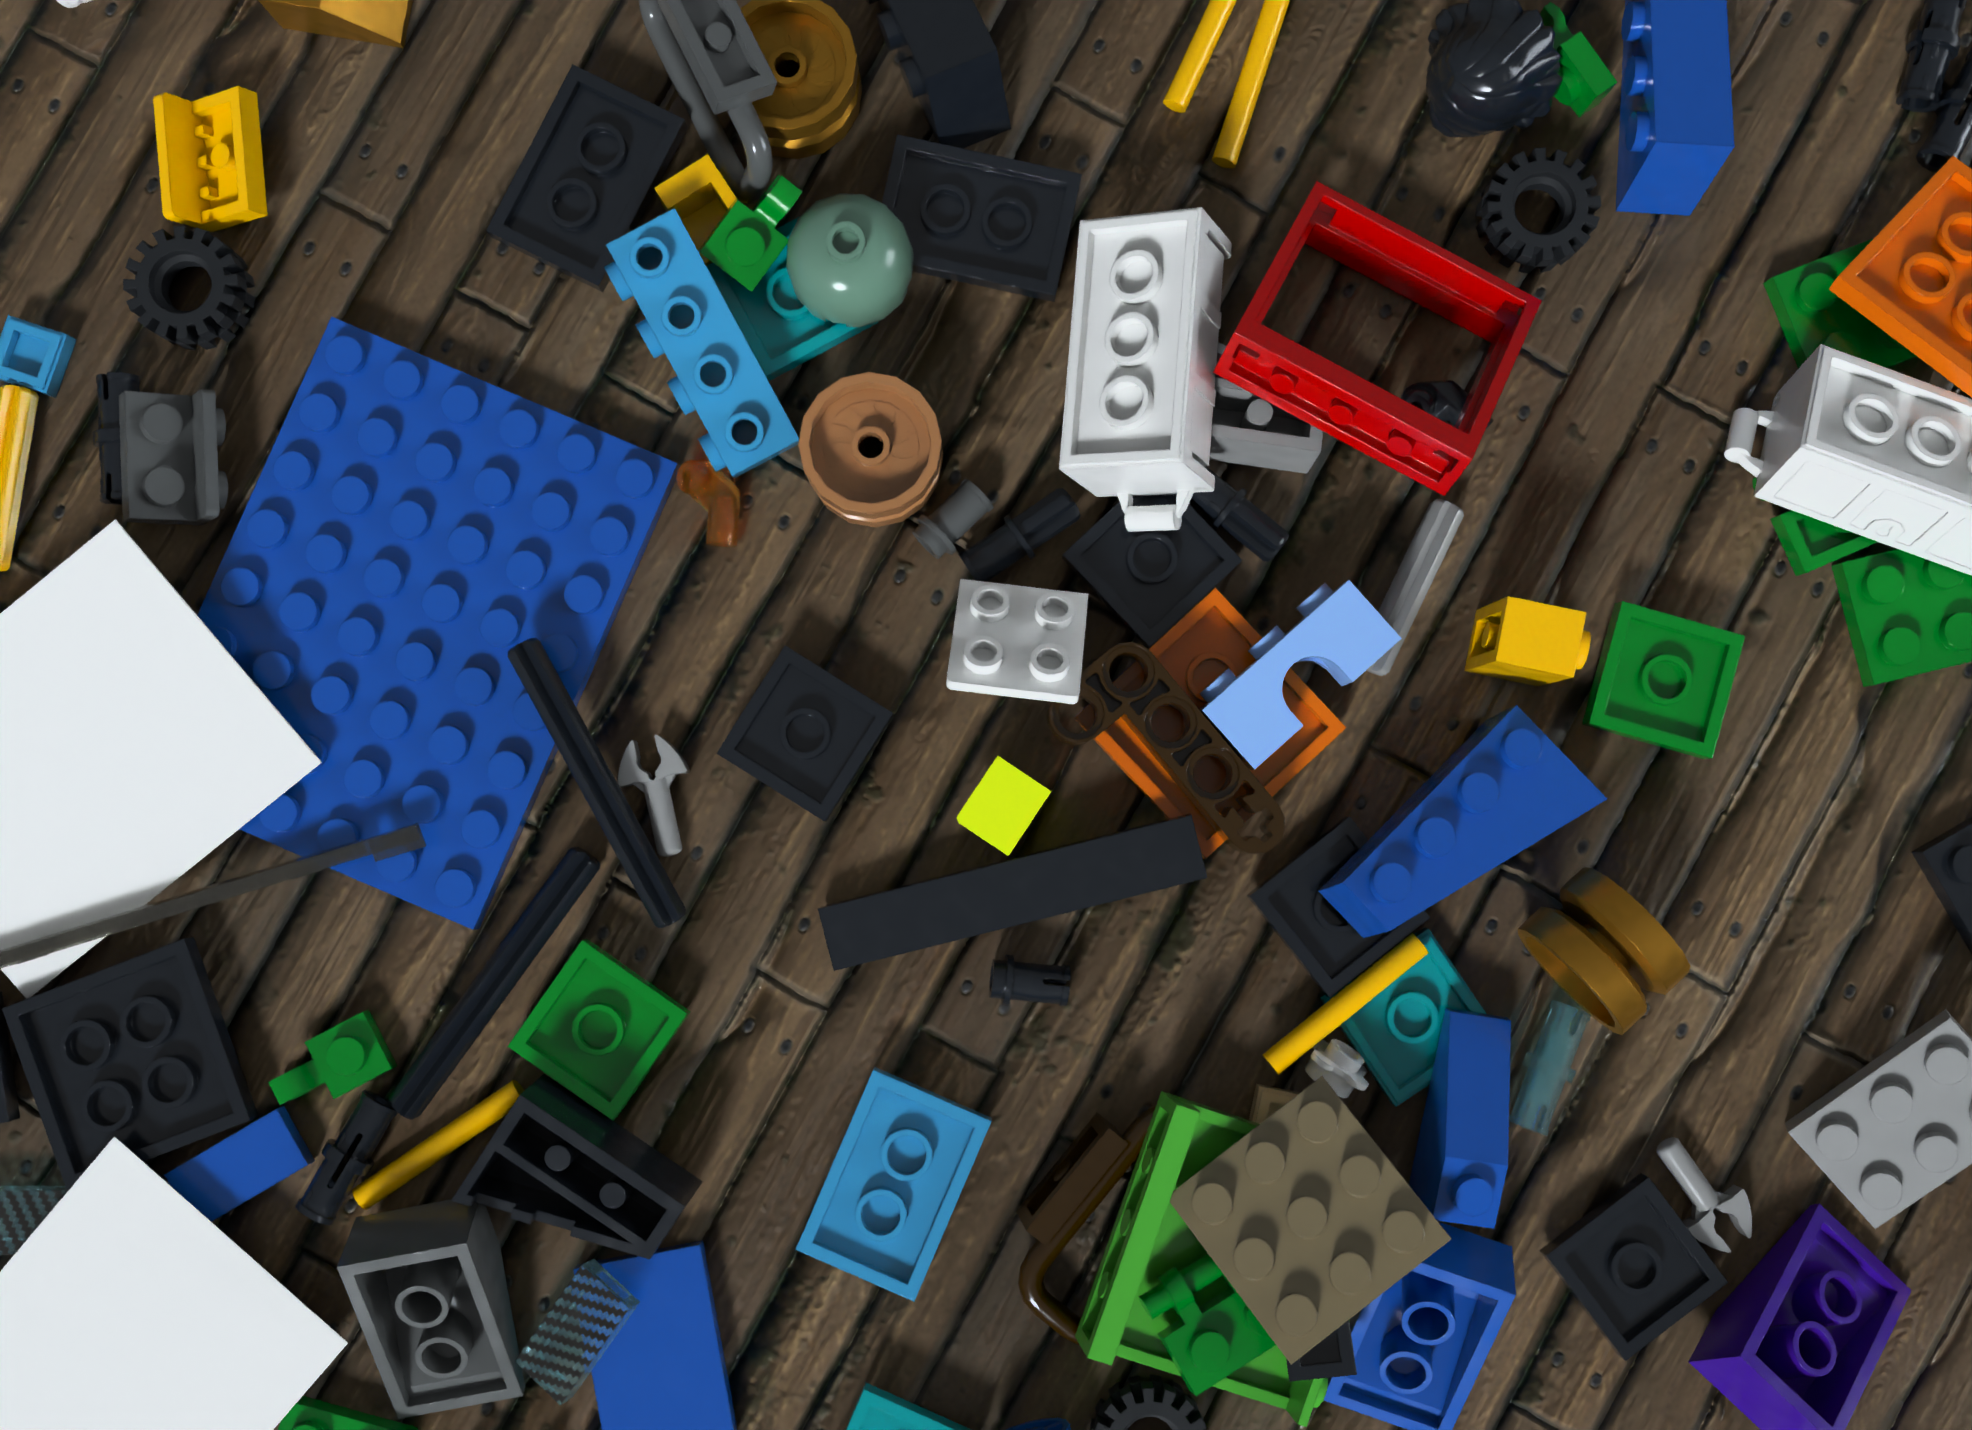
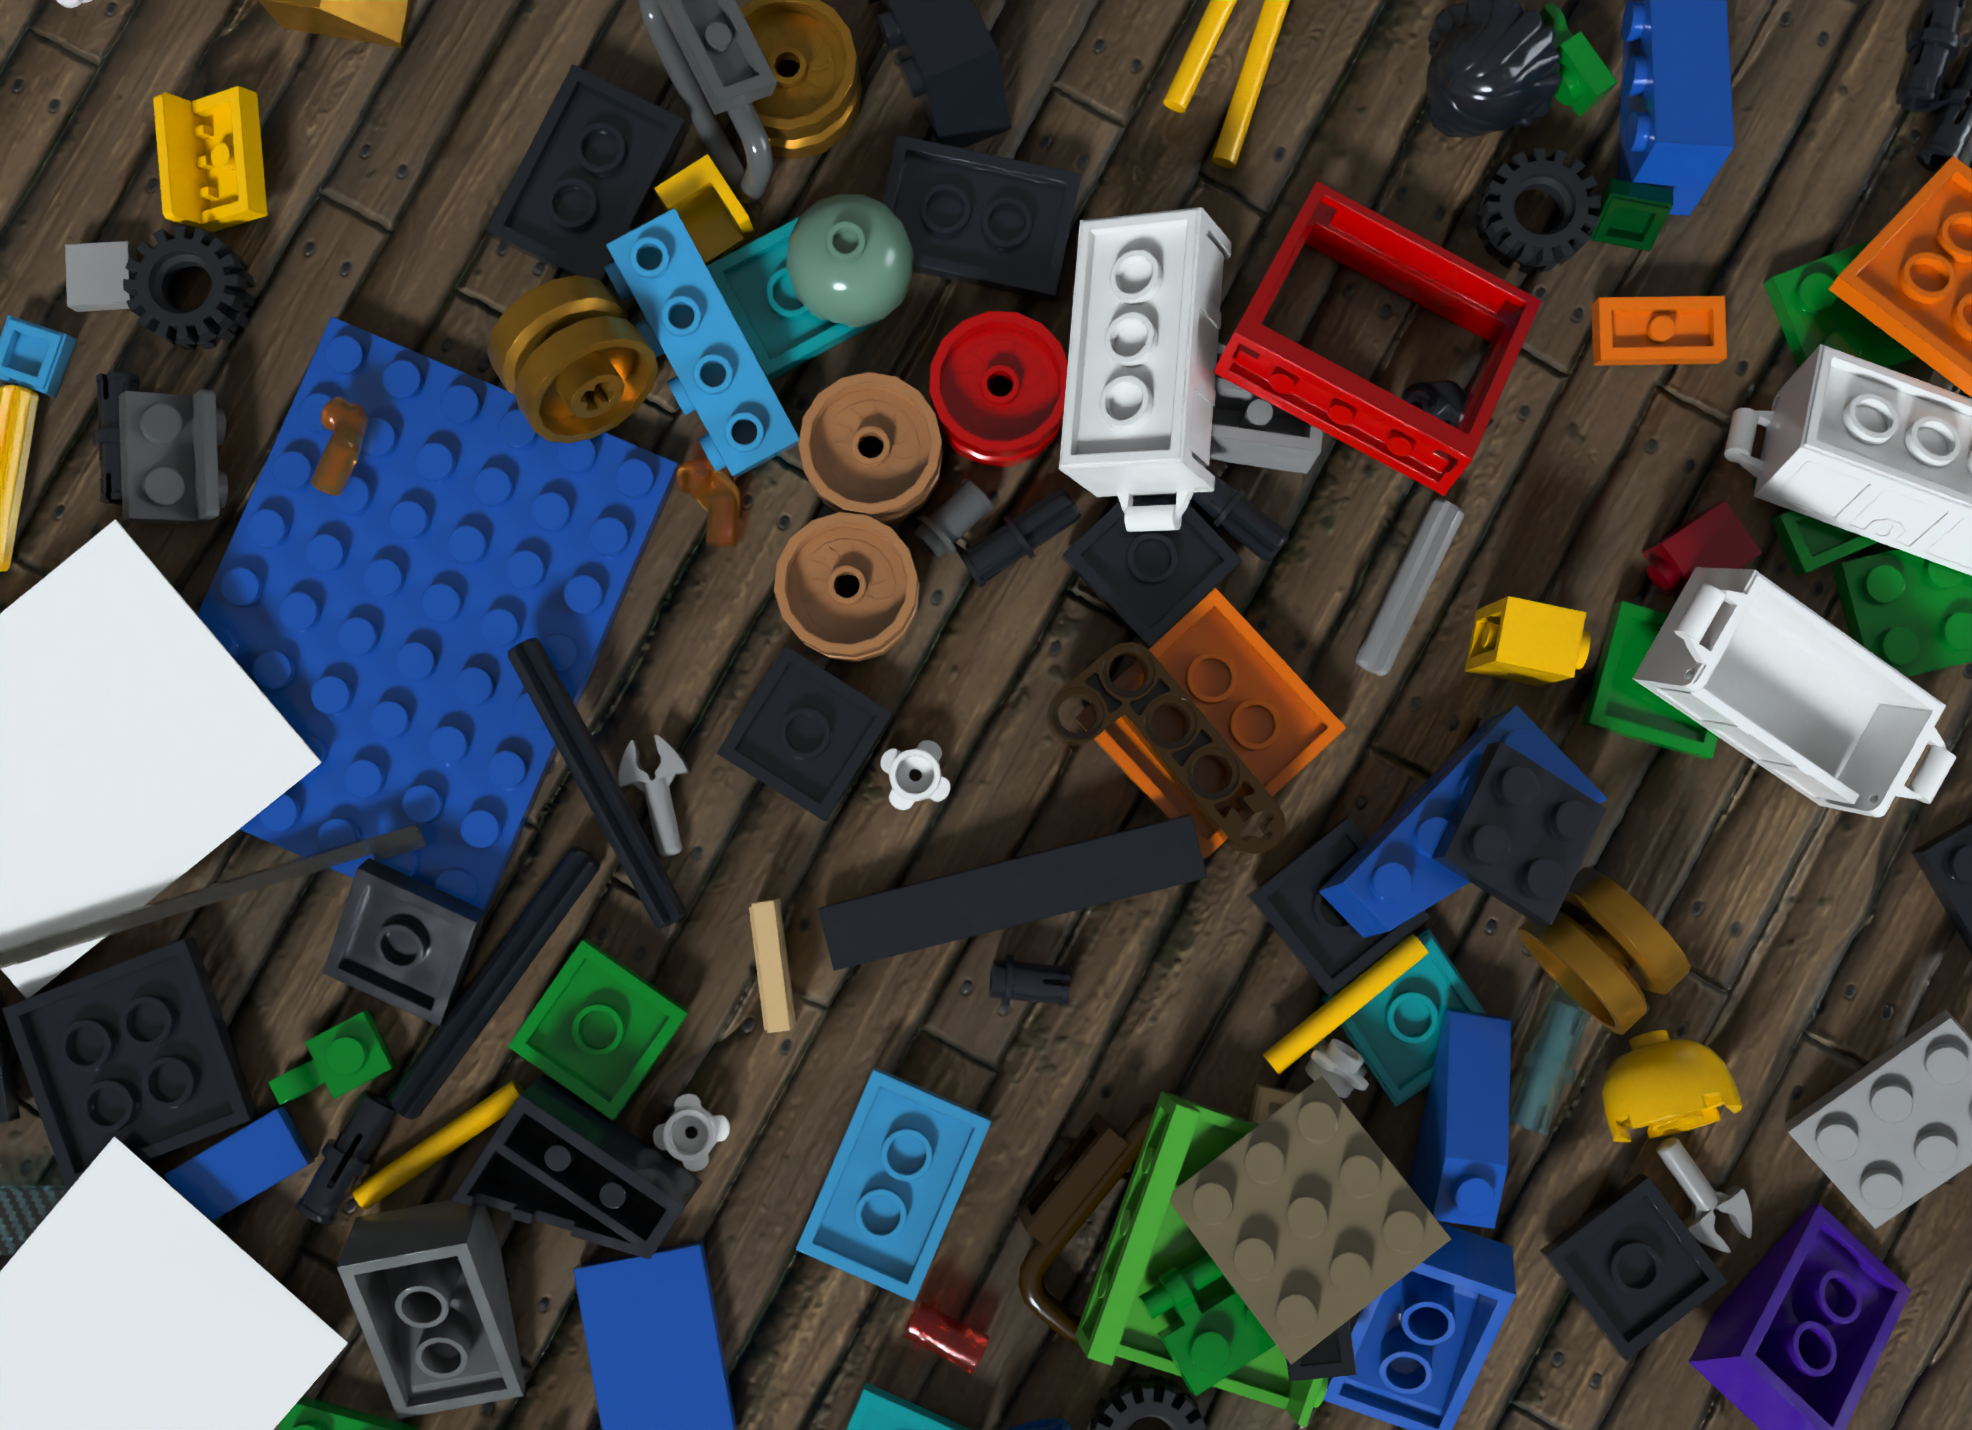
tile [515,1259,640,1405] -> none
green plate [698,175,802,292] -> none
white bracket [946,579,1088,704] -> none
neon yellow panel [957,755,1051,856] -> none
light blue arch [1200,580,1402,770] -> none
none -> light grey tile [65,241,137,312]
none -> clear orange arm [310,397,369,496]
none -> black plate [323,858,487,1026]
none -> pearl gold wheel [487,275,658,443]
none -> white plate [653,1093,730,1171]
none -> tan tile [749,898,796,1033]
none -> medium nougat wheel [774,512,920,662]
none -> white plate [880,740,950,810]
none -> clear red pin [902,1300,990,1374]
none -> red wheel [929,311,1068,467]
none -> black plate [1432,741,1607,925]
none -> dark green tile [1589,178,1673,251]
none -> orange plate [1591,296,1727,366]
none -> yellow cylinder [1602,1030,1743,1143]
none -> white container [1632,567,1956,818]
none -> dark red brick [1642,500,1762,601]

